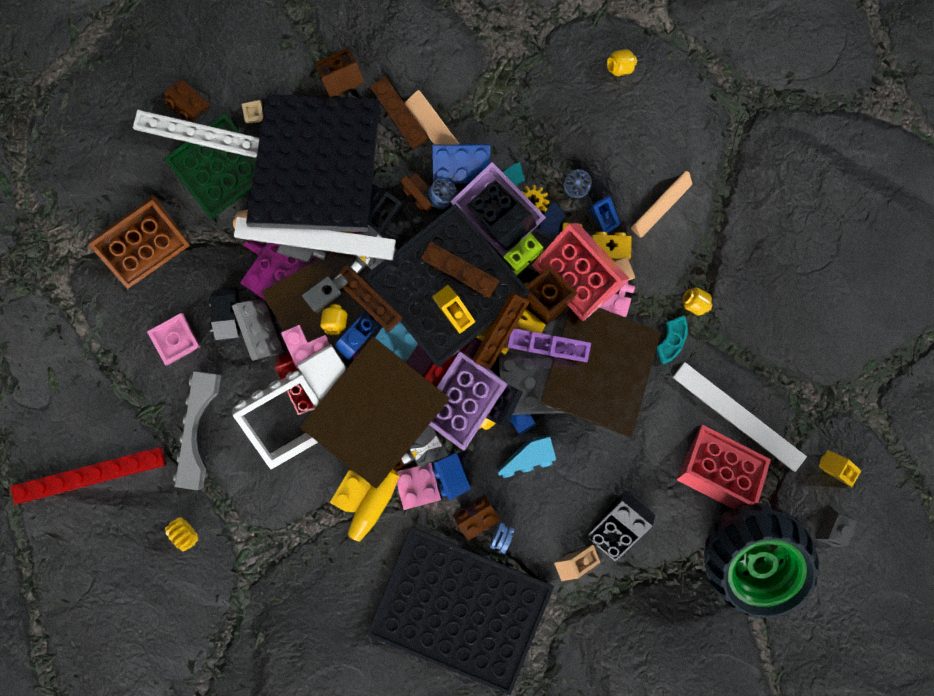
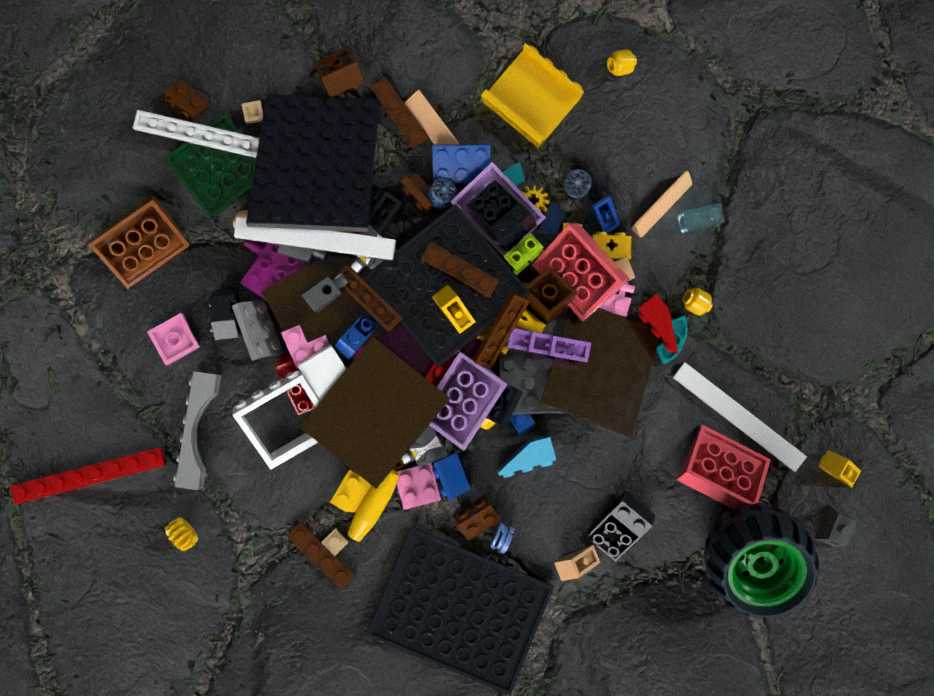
yellow head [320,304,347,335] -> none
medium azure plate [375,322,418,362] -> none
none -> reddish brown plate [287,521,356,590]
none -> tan plate [321,528,349,556]
none -> yellow panel [481,43,584,148]
none -> red slope [638,294,678,355]
none -> clear light blue brick [678,203,725,234]

